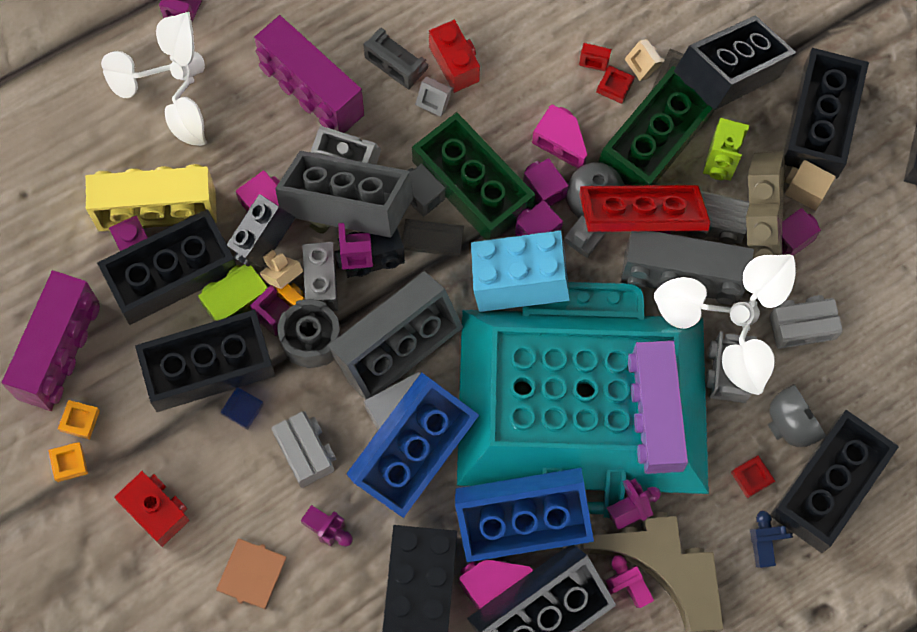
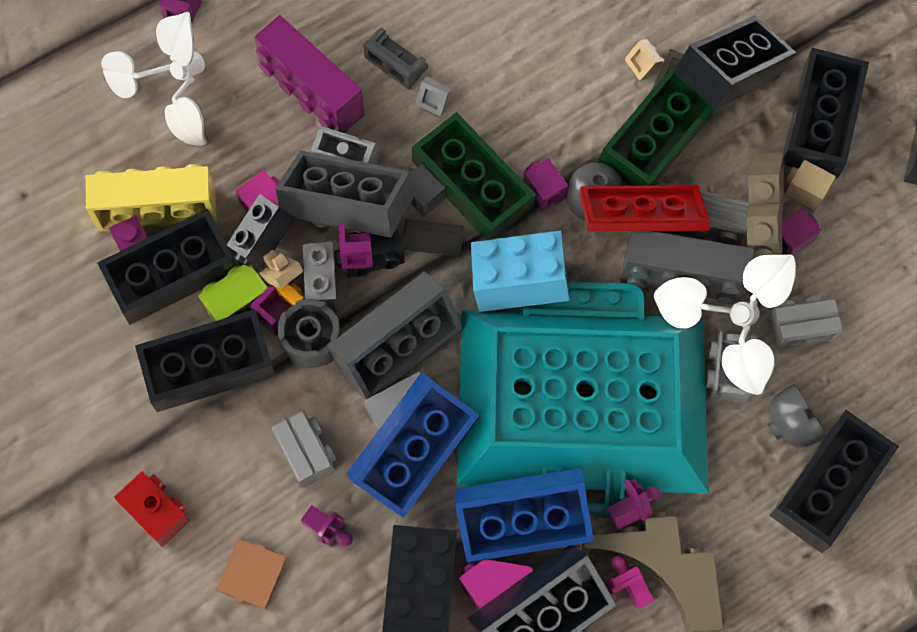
magenta brick [1,270,100,411] -> none
light orange plate [48,442,88,482] -> none
light orange plate [58,400,100,440] -> none
clear blue tile [220,387,264,430] -> none
red brick [429,19,480,93] -> none
magenta brick [515,200,563,236] -> none
dark pink slope [532,104,587,169] -> none
light grey tile [563,216,606,258] -> none
red tile [579,43,612,71] -> none
red tile [596,65,635,104] -> none
medium lavender brick [628,341,688,474] -> none
lime hinge [703,118,749,181] -> none
red tile [731,455,776,499] -> none
dark blue piece [750,511,793,568] -> none

